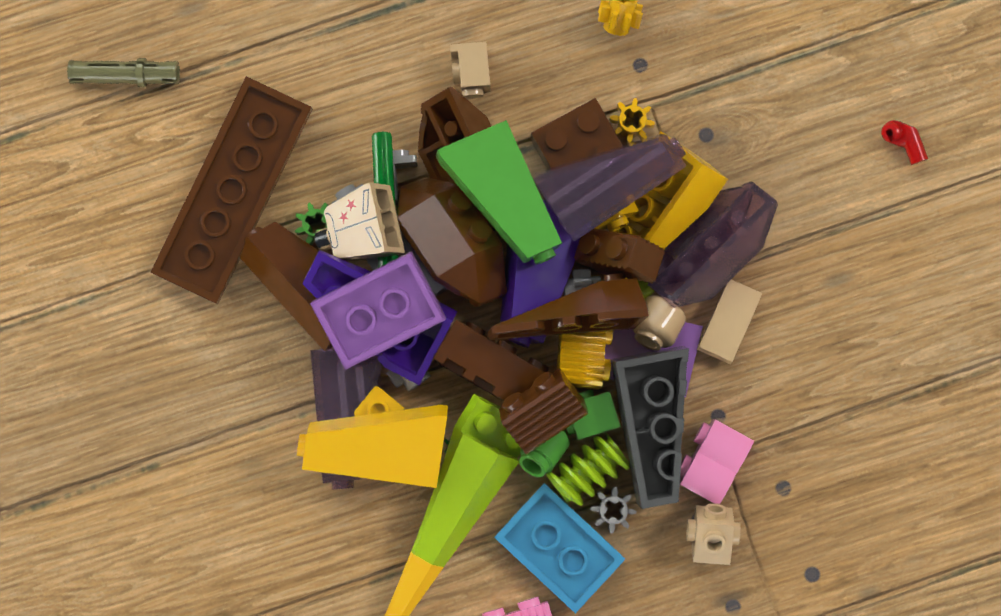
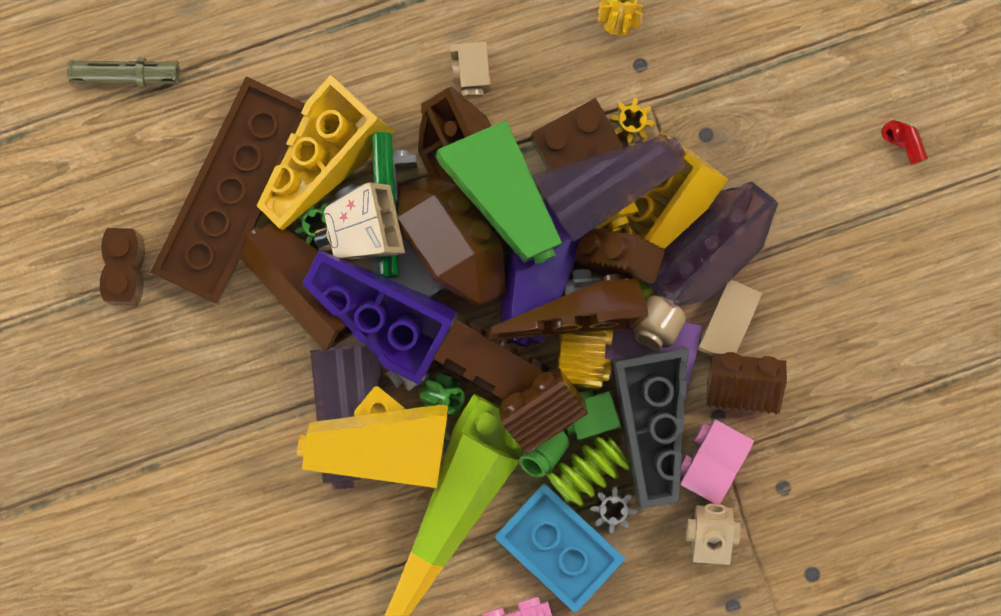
medium lavender tile [310,251,446,370] -> none
none -> reddish brown brick [100,228,145,306]
none -> yellow wedge [257,75,394,230]
none -> bright green gear [419,372,465,417]
none -> reddish brown brick [707,352,787,415]

